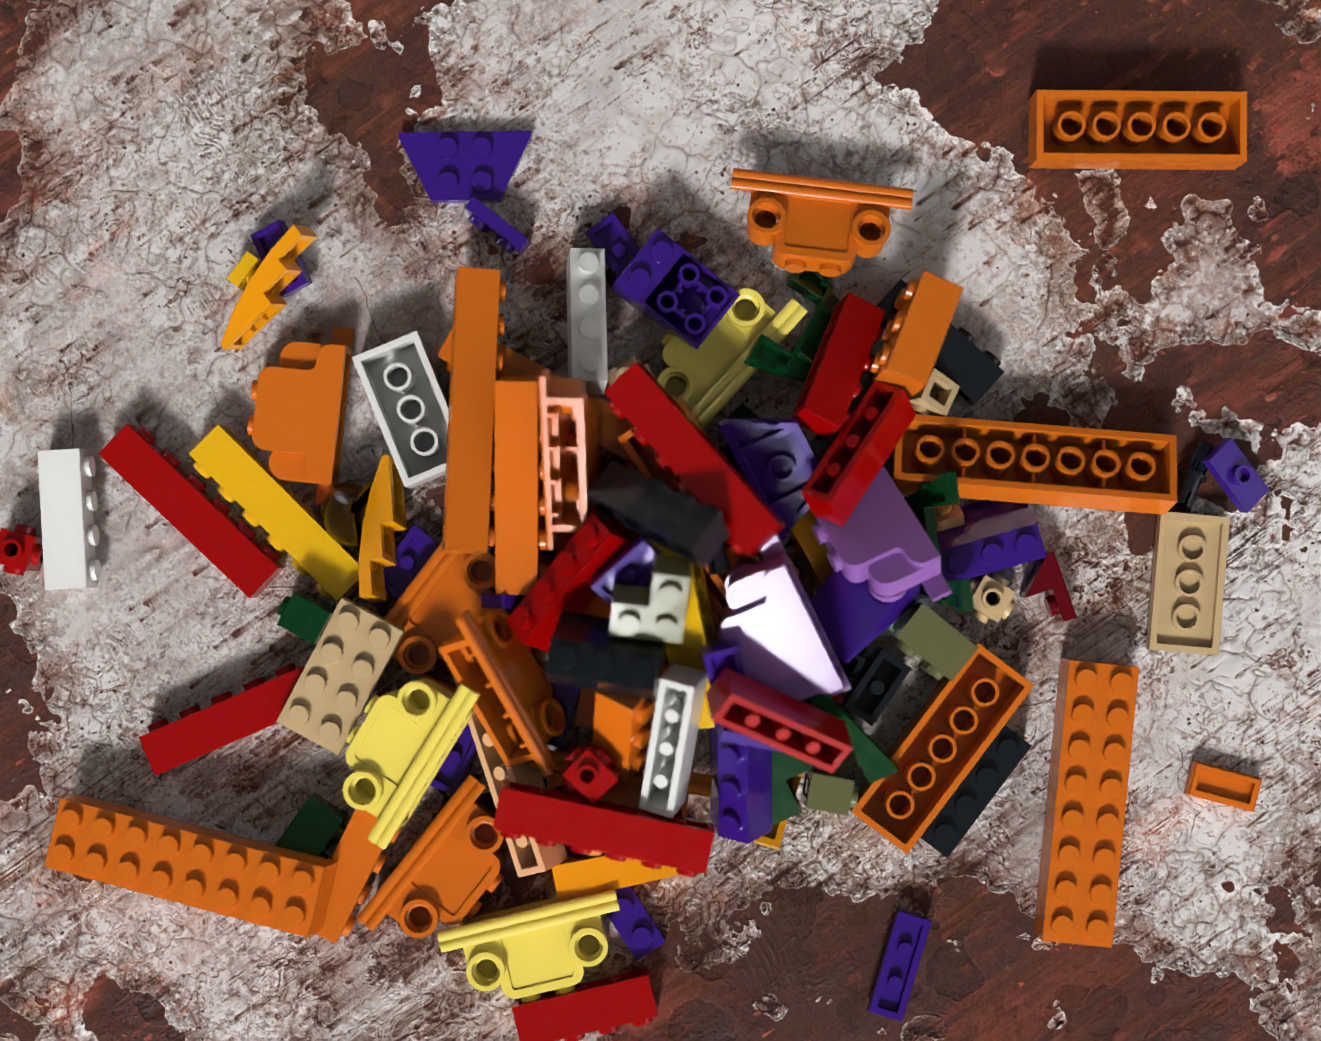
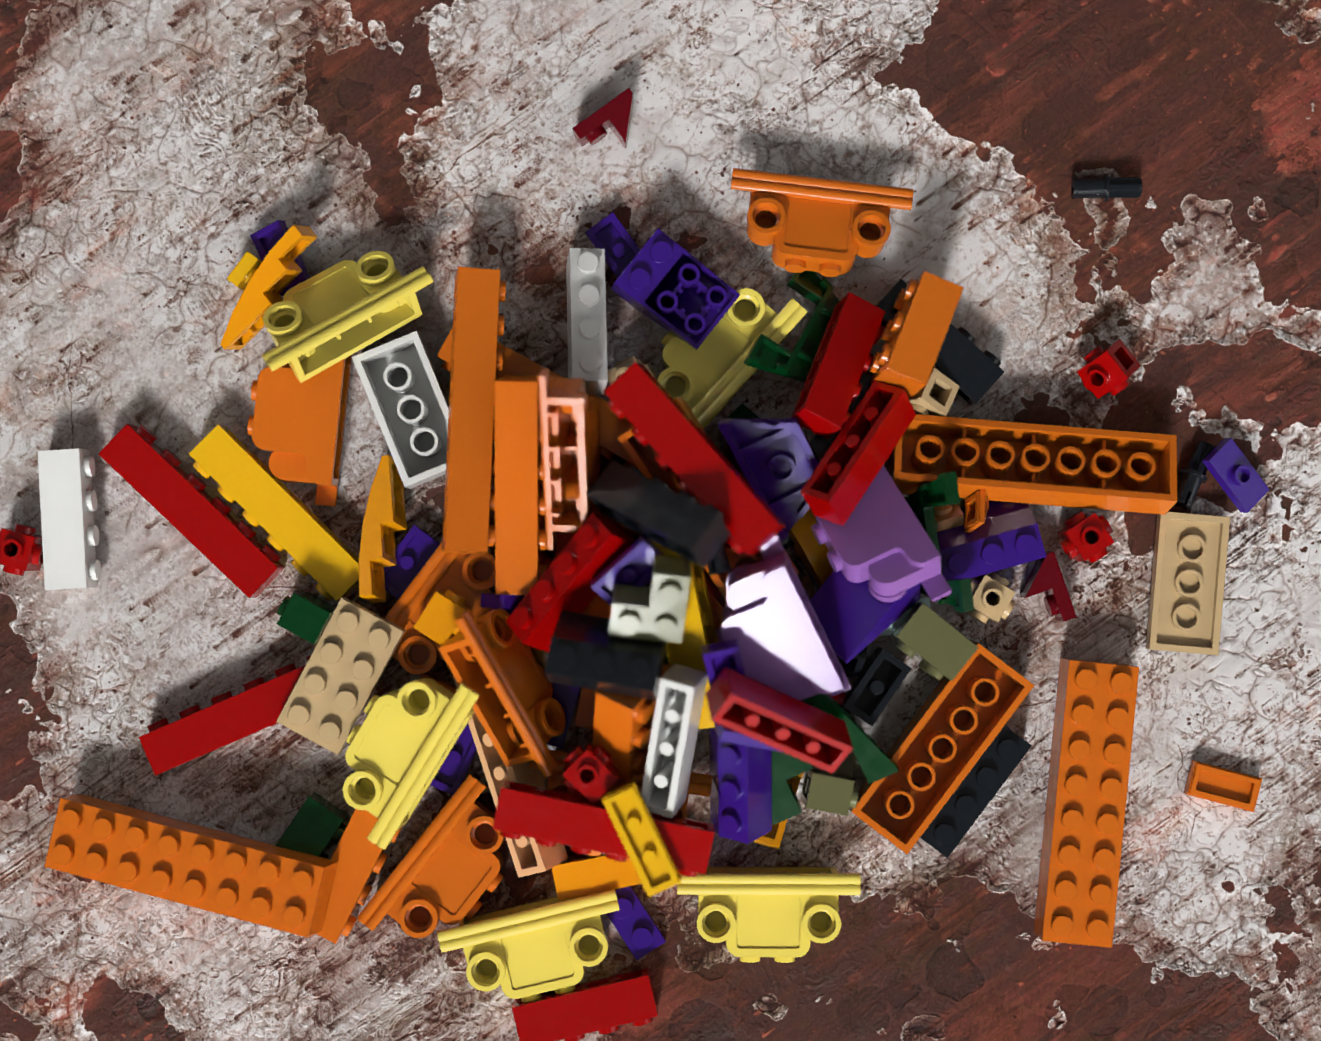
dark brown cylinder [320,480,373,549] -> none
dark purple wing [398,131,532,203] -> none
dark purple plate [465,196,530,255] -> none
dark purple plate [867,909,932,1021] -> none
orange brick [1028,90,1247,170] -> none
none -> light yellow brick [261,251,433,383]
none -> light orange brick [413,589,469,645]
none -> dark red slope [572,88,633,149]
none -> yellow tile [601,781,682,897]
none -> light yellow brick [677,867,861,963]
none -> orange slope [964,489,989,533]
none -> red brick [1057,511,1114,563]
none -> black axle [1071,174,1143,202]
none -> red brick [1076,339,1141,399]

